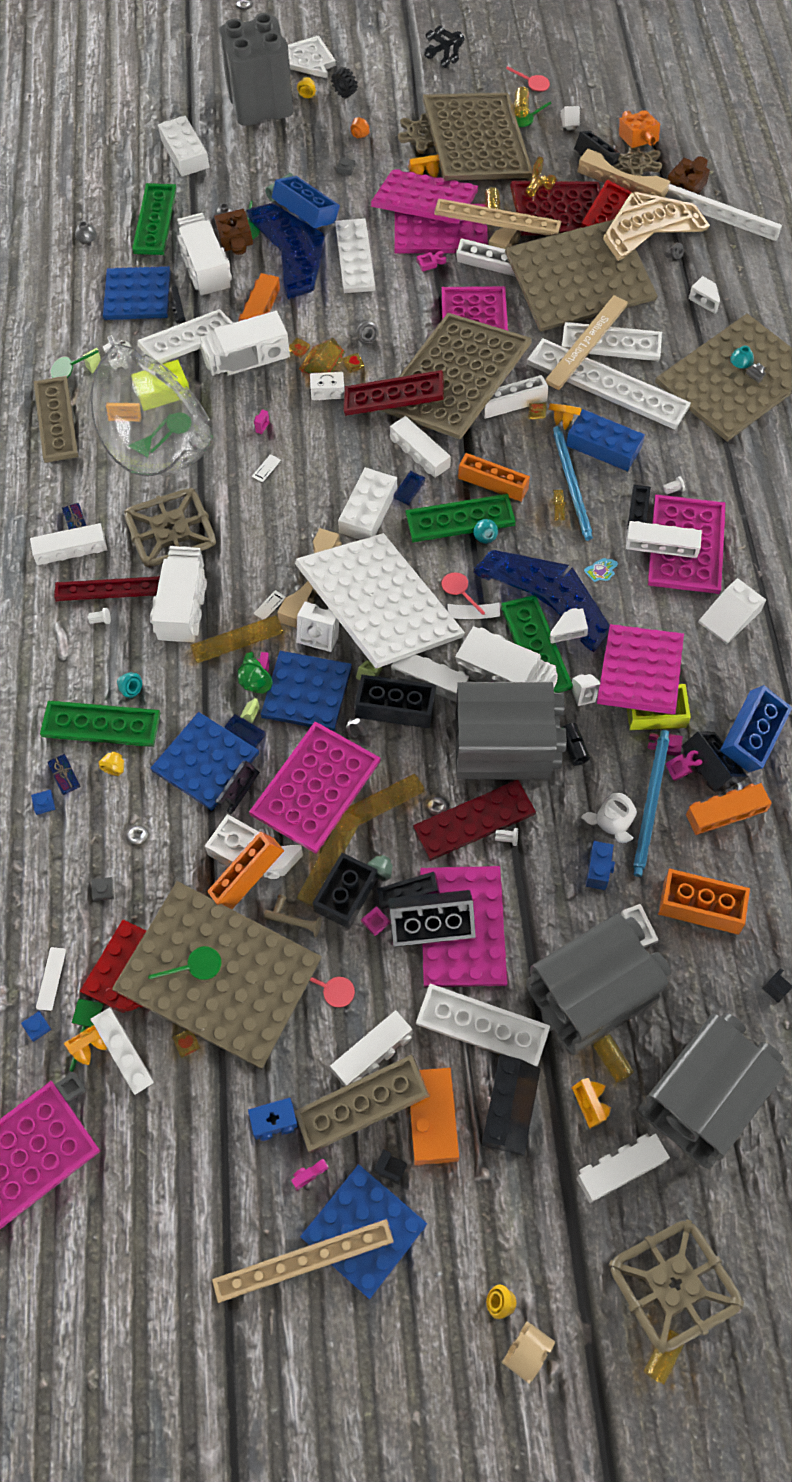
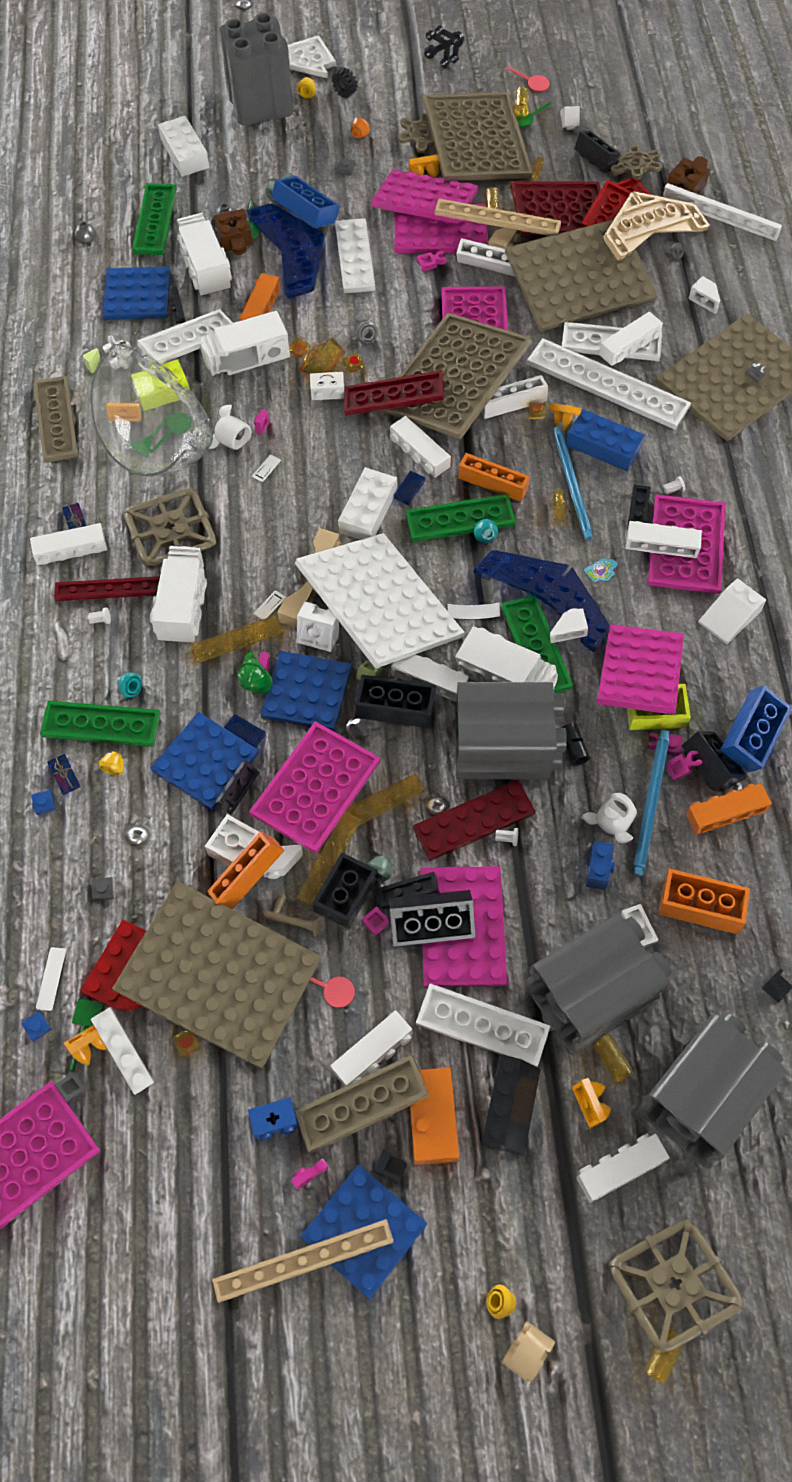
piece [50,350,99,378] -> none
green piece [148,946,222,980] -> none
yellowish green slope [240,698,260,723] -> none
coral piece [441,572,485,615] -> none
clear yellow piece [526,175,557,196] -> none
tan tile [545,295,628,390] -> none
white slope [572,674,600,706] -> none
tan arch [578,149,670,198] -> none
orange brick [619,110,660,148] -> none
teal brick [730,345,754,369] -> none
none -> white piece [208,405,252,450]
none -> white brick [599,311,663,366]

